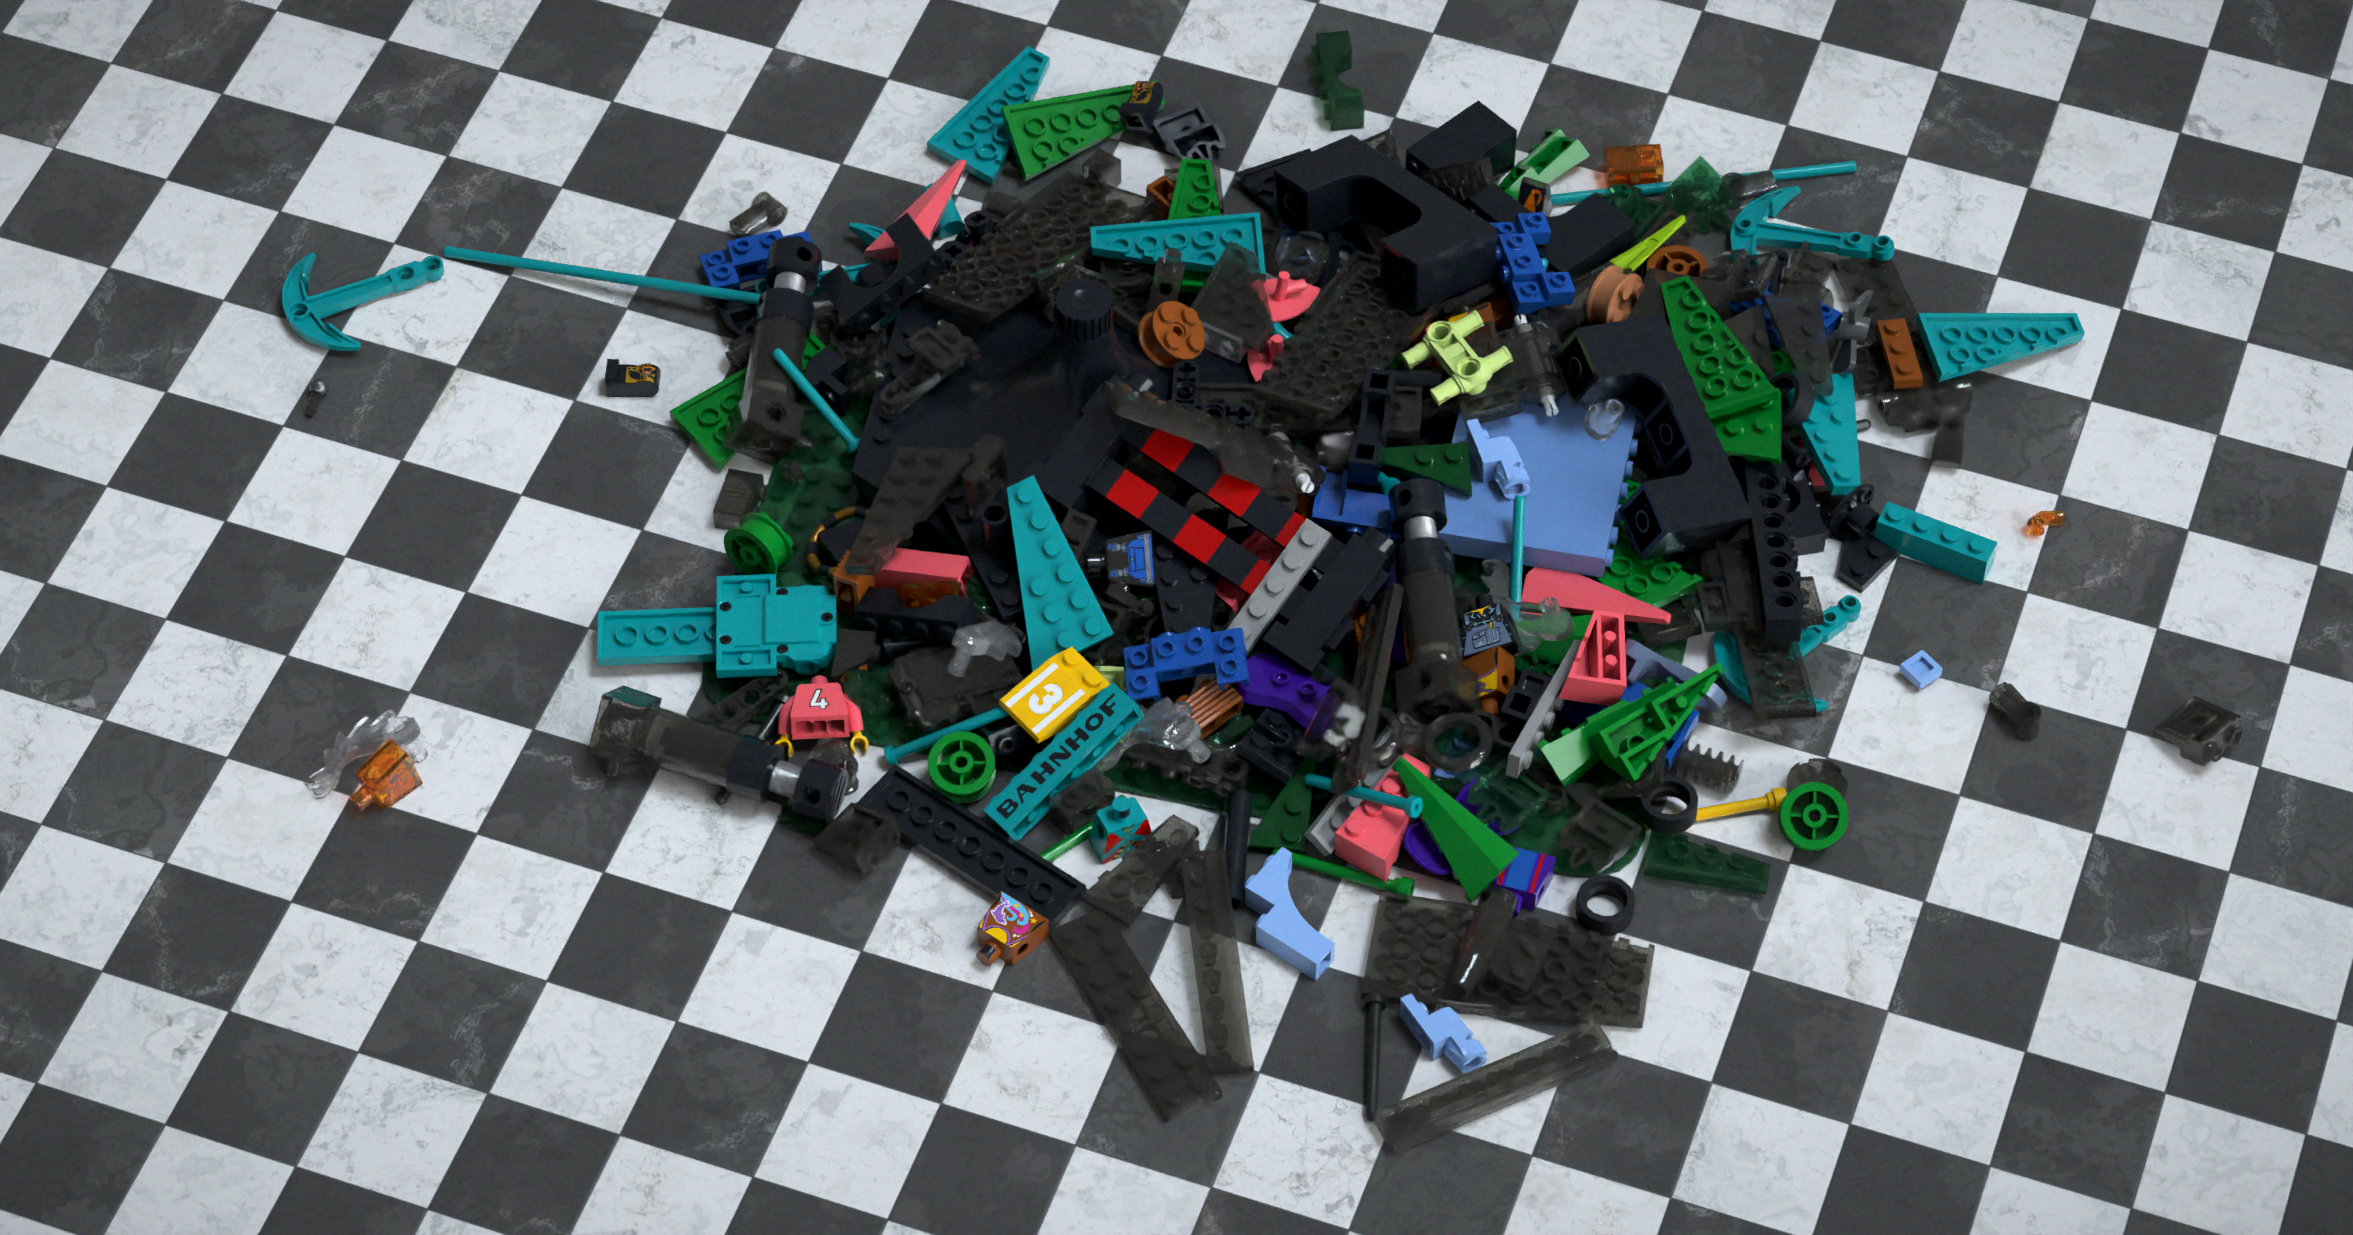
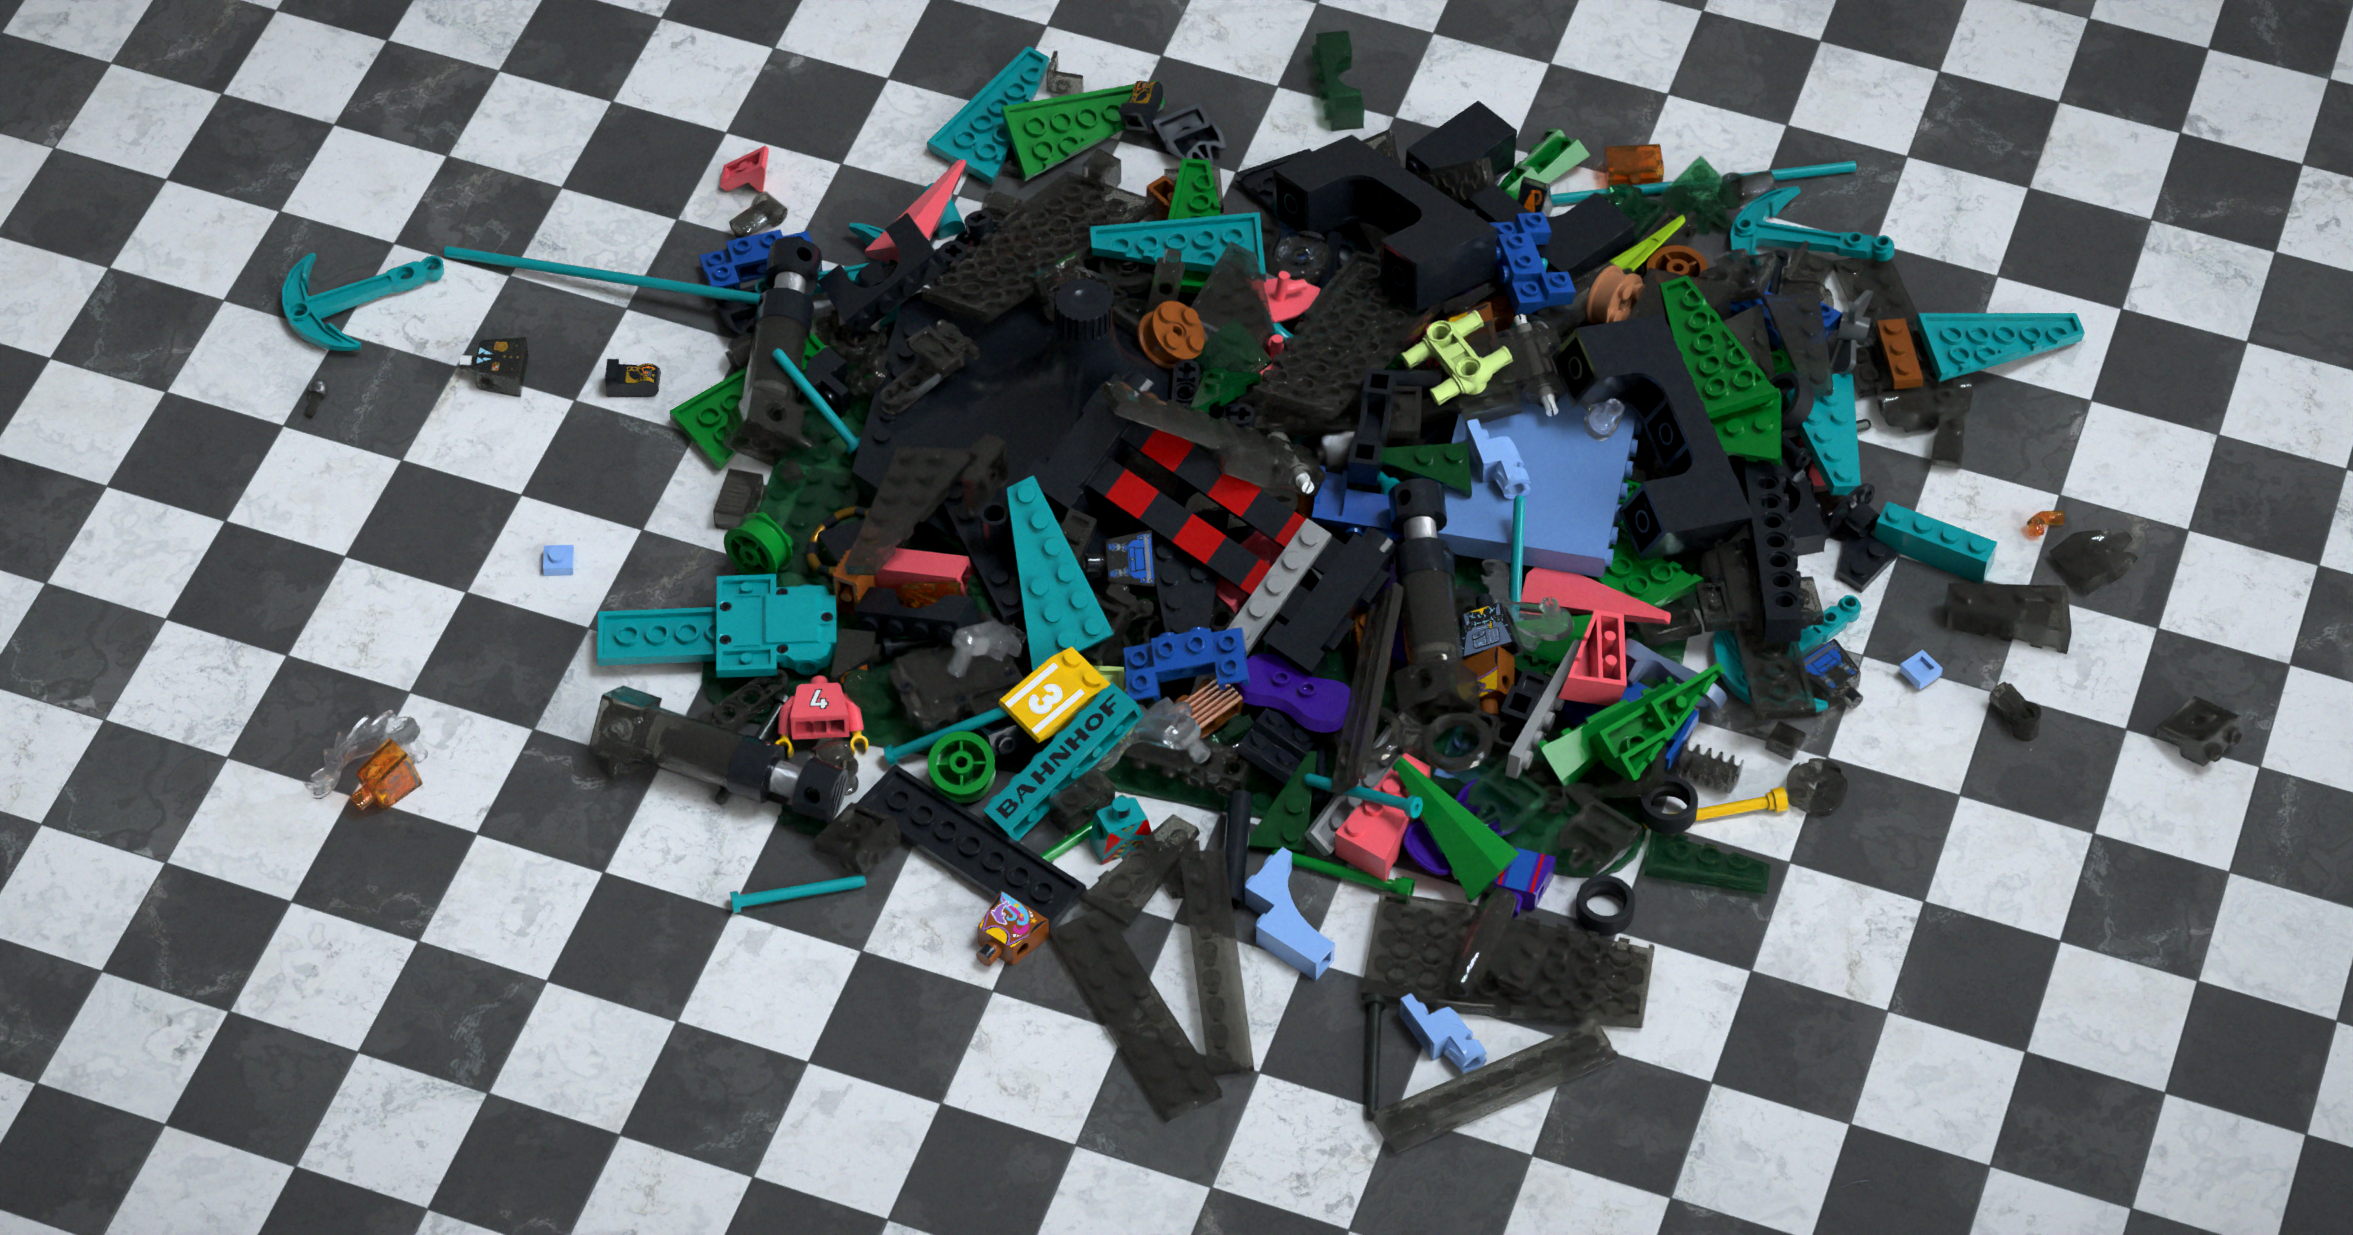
clear smoke torso [1275,664,1367,761] -> none
green wheel [1778,782,1849,851] -> none
none -> clear smoke torso [460,337,529,397]
none -> light blue plate [543,545,574,576]
none -> coral slope [720,145,769,194]
none -> teal bar [730,875,866,913]
none -> clear smoke bracket [1046,51,1084,95]
none -> dark green wing [1190,368,1261,418]
none -> clear green plate [1193,318,1272,387]
none -> clear smoke plate [1765,721,1806,761]
none -> torso [1790,639,1863,709]
none -> clear smoke wedge [1944,583,2072,654]
none -> clear smoke plate [2049,528,2138,596]

